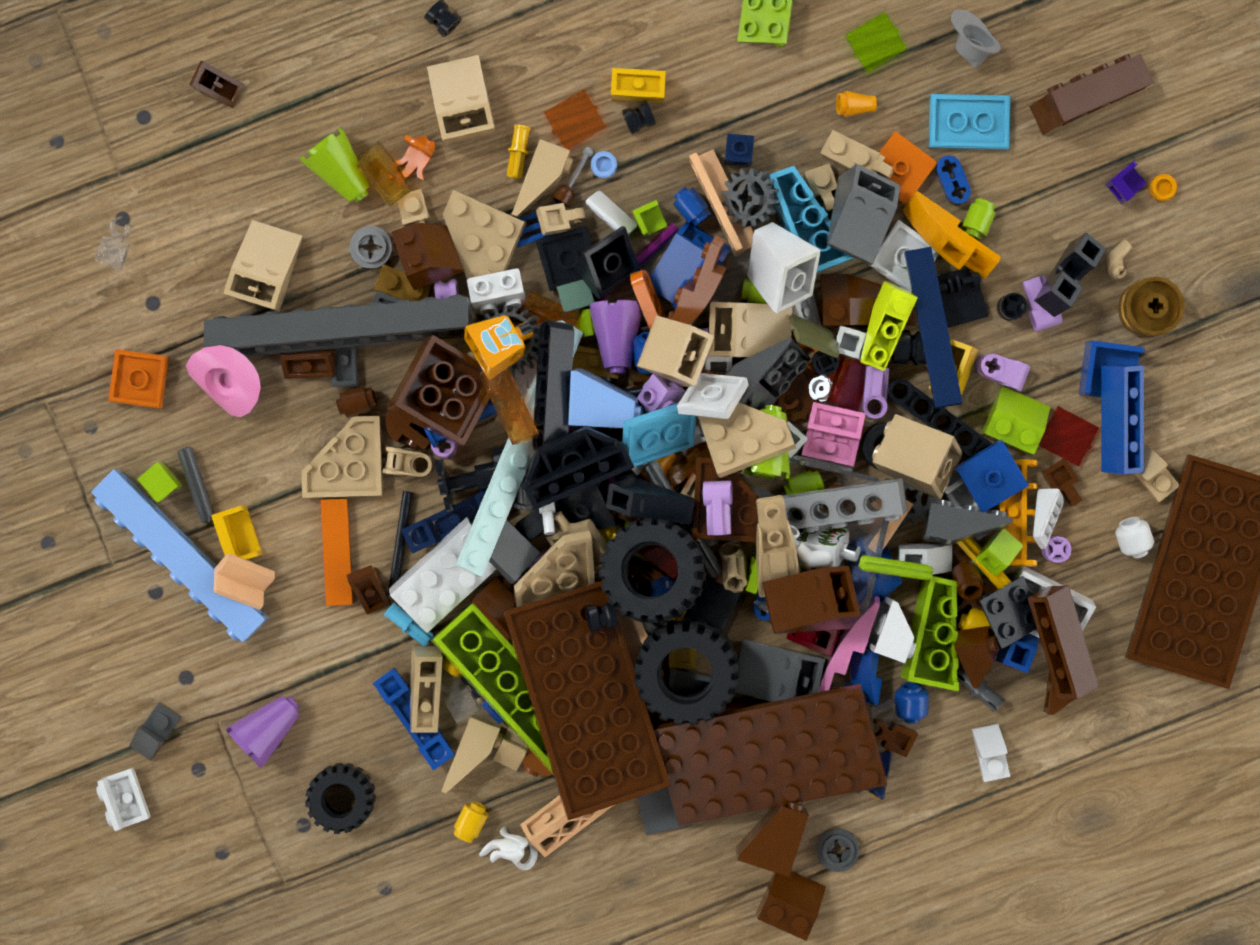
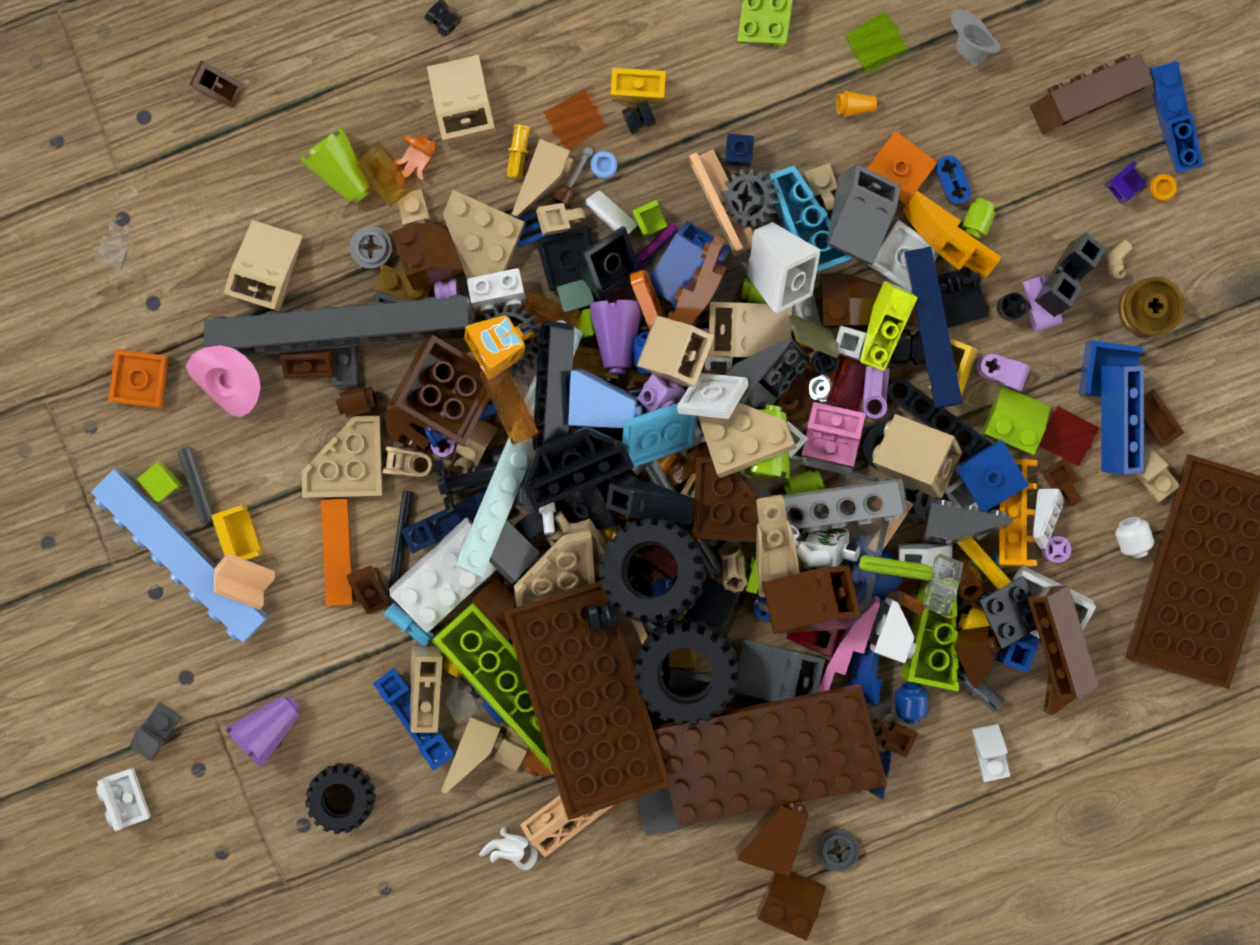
yellow brick [453,801,489,843] -> none
blue brick [673,186,711,227] -> none
lavender piece [703,481,733,535] -> none
tan hinge [820,130,894,180] -> none
medium azure tile [928,94,1011,150] -> none
lime panel [975,528,1023,576] -> none
none -> tan slope [447,420,499,475]
none -> clear orange tile [888,589,925,615]
none -> clear slope [923,553,963,616]
none -> reddish brown plate [1144,389,1184,448]
none -> blue slope [1149,61,1203,173]

